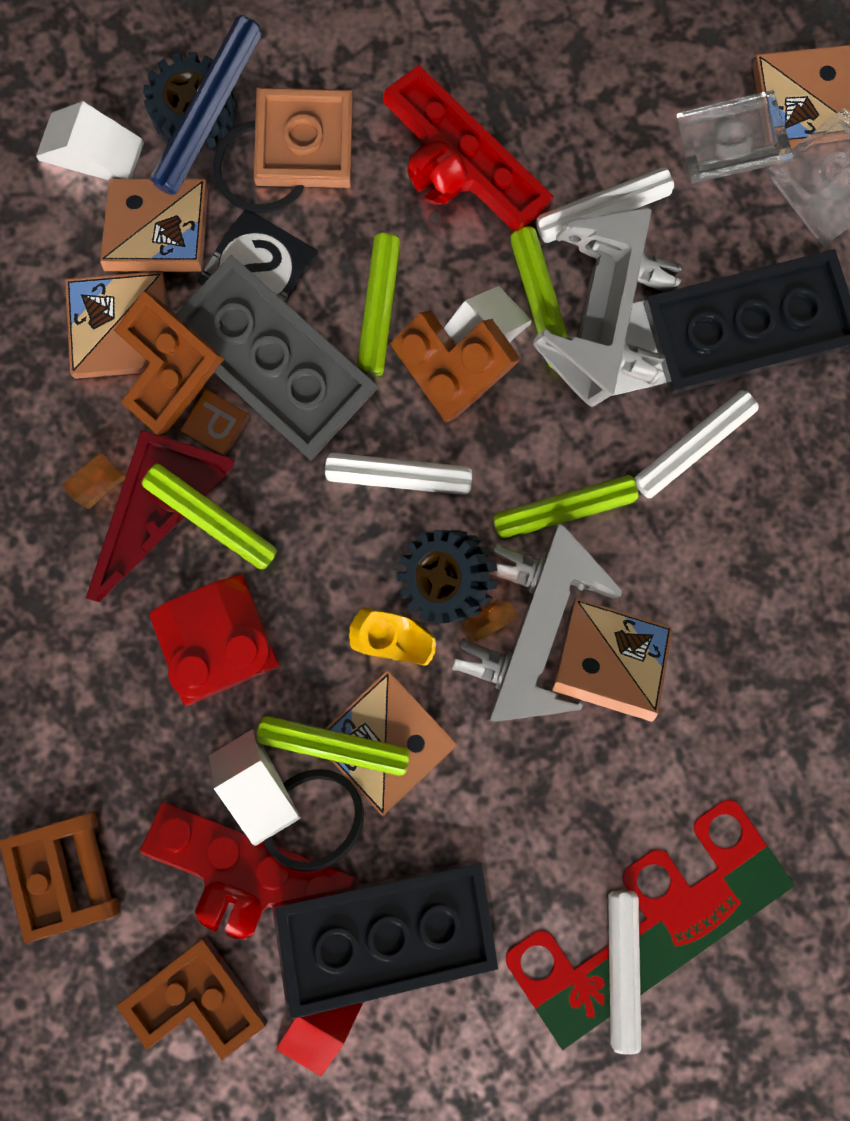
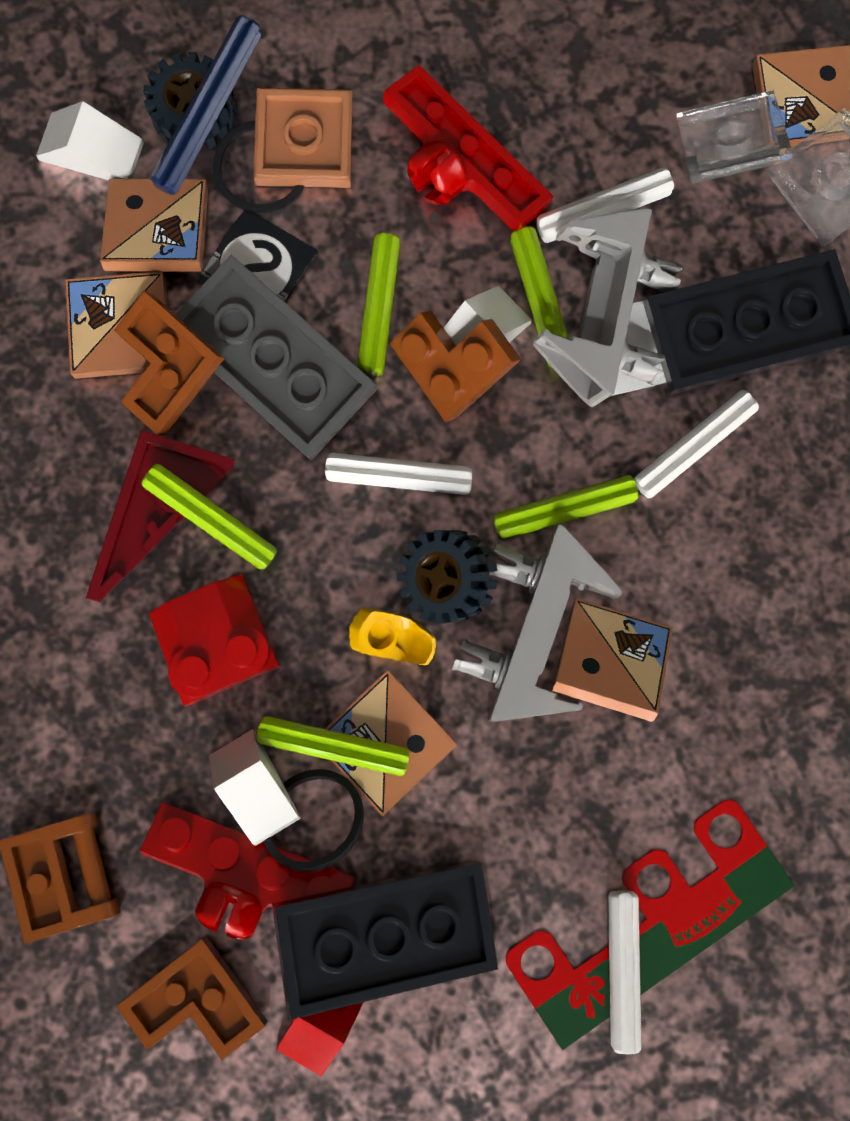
clear orange tile [61,453,126,509] -> none
reddish brown tile [180,389,250,457] -> none
clear orange tile [460,598,519,642] -> none

